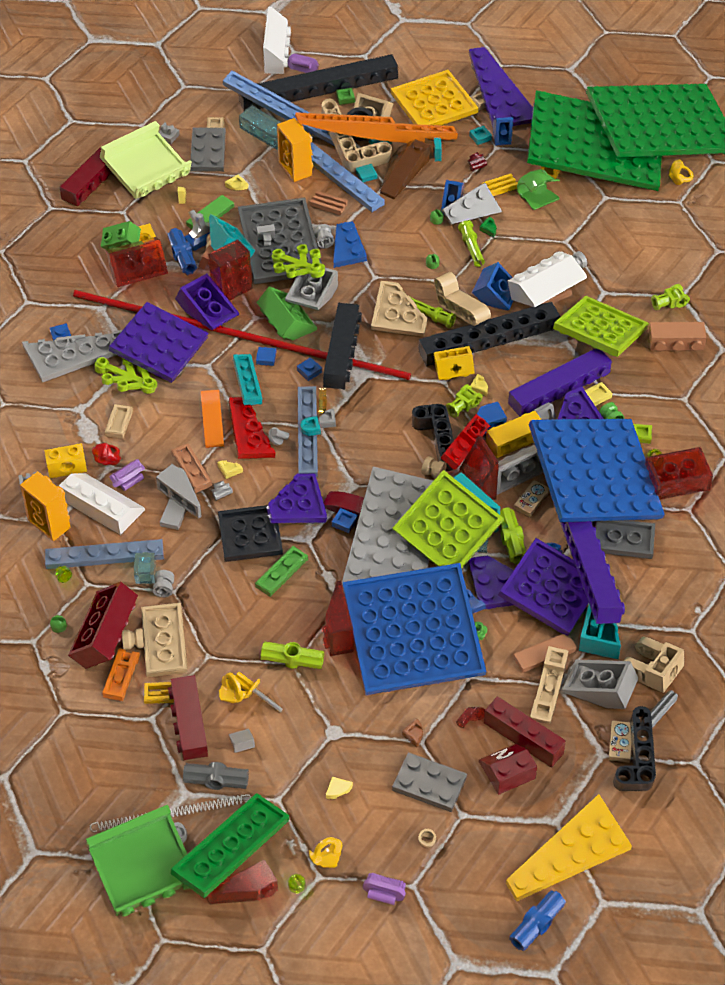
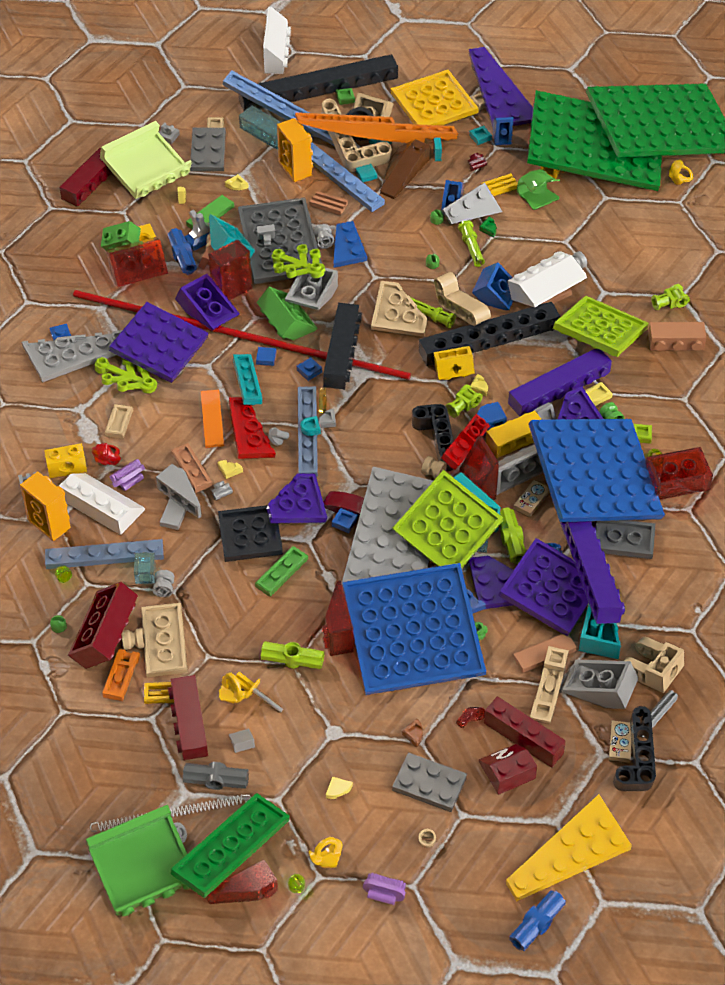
medium lavender piece [288,54,319,73] -> none

